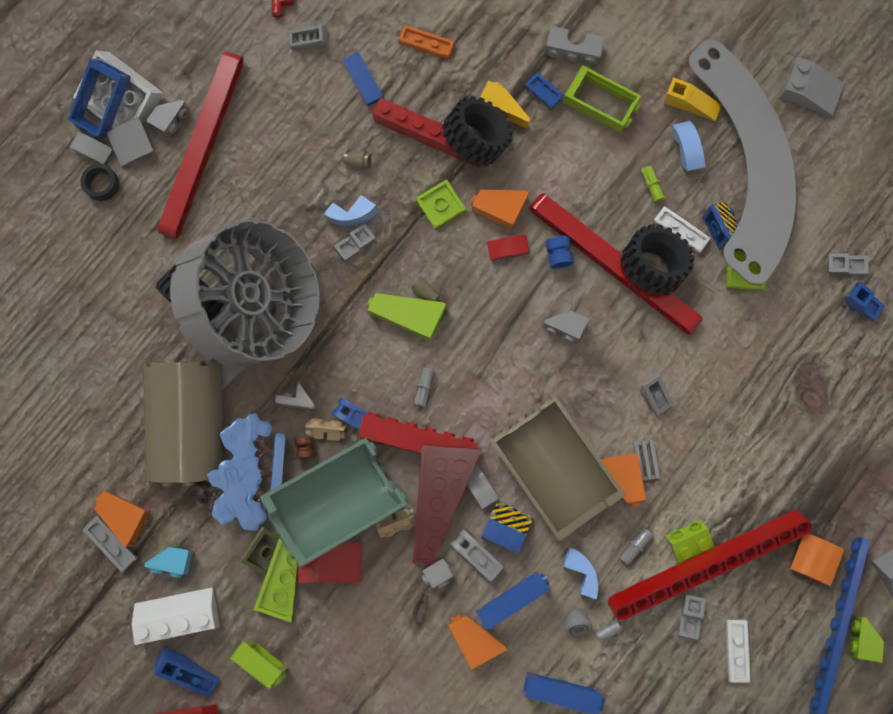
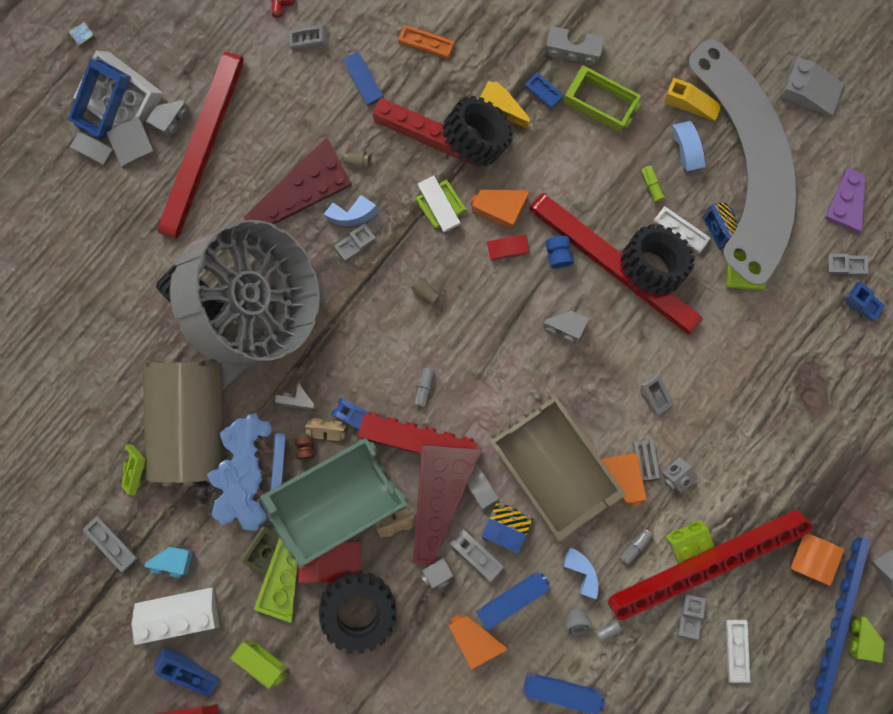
black tyre [81,164,120,201] -> none
orange slope [94,491,151,547] -> none
lime slope [366,293,446,342] -> none
none -> tile [69,22,95,48]
none -> lime wing [122,444,146,495]
none -> dark red wing [244,137,352,225]
none -> black tyre [319,571,397,654]
none -> white tile [417,175,460,233]
none -> light grey brick [662,457,698,494]
none -> medium lavender wing [824,168,865,233]

